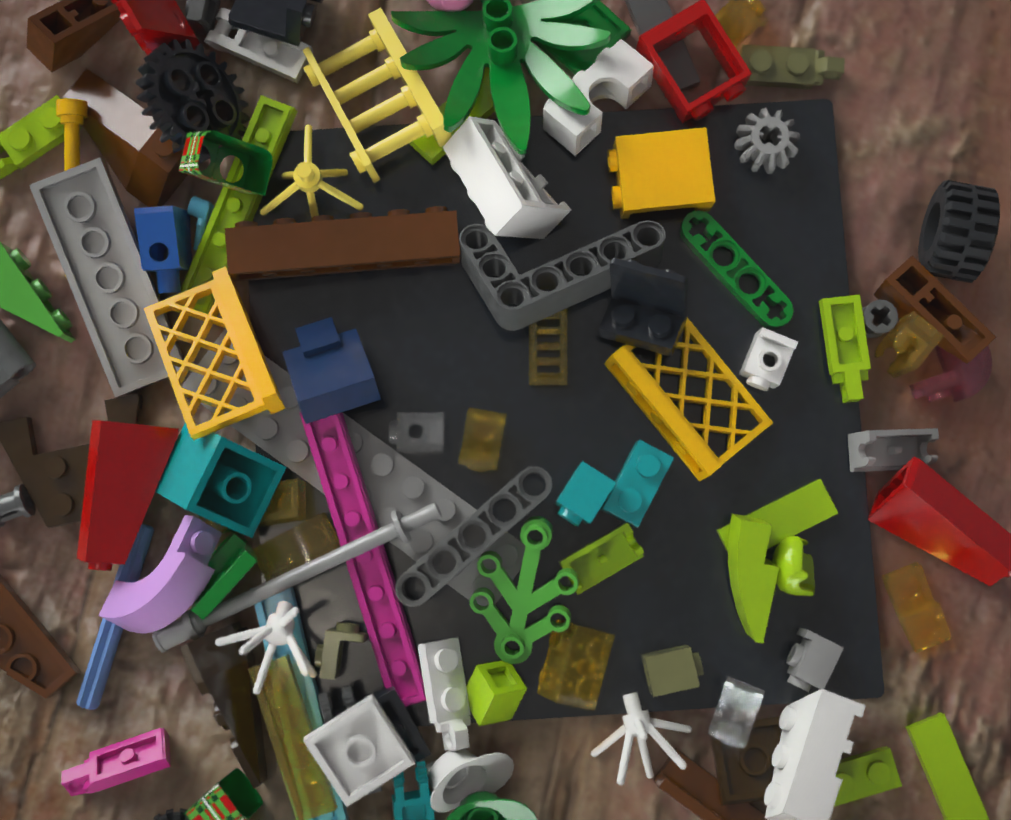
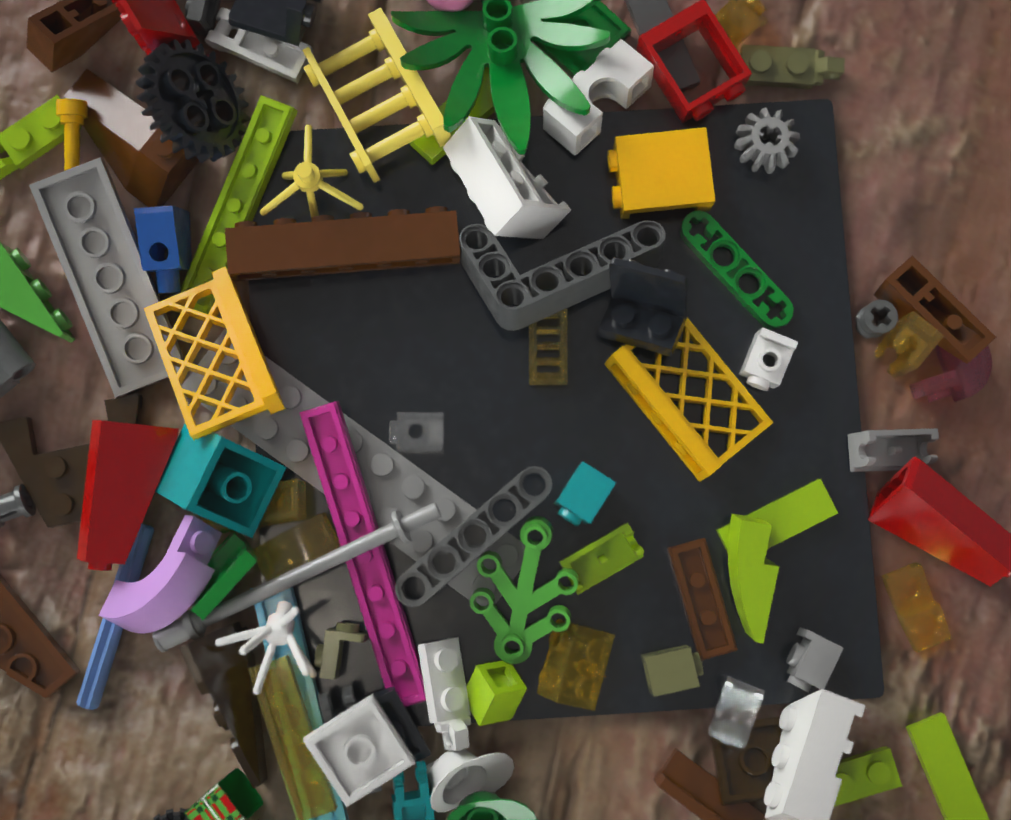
dark pink hinge [61,728,171,797] -> none
green piece [179,131,273,195] -> none
medium azure hand [187,196,214,250] -> none
dark blue piece [282,317,381,424] -> none
clear yellow bracket [458,407,507,472] -> none
white plant [591,692,692,785] -> none
teal brick [600,439,674,528] -> none
lime hair [772,536,815,596] -> none
lime hinge [819,294,871,403] -> none
black tyre [918,180,1000,283] -> none
none -> reddish brown tile [667,538,738,661]

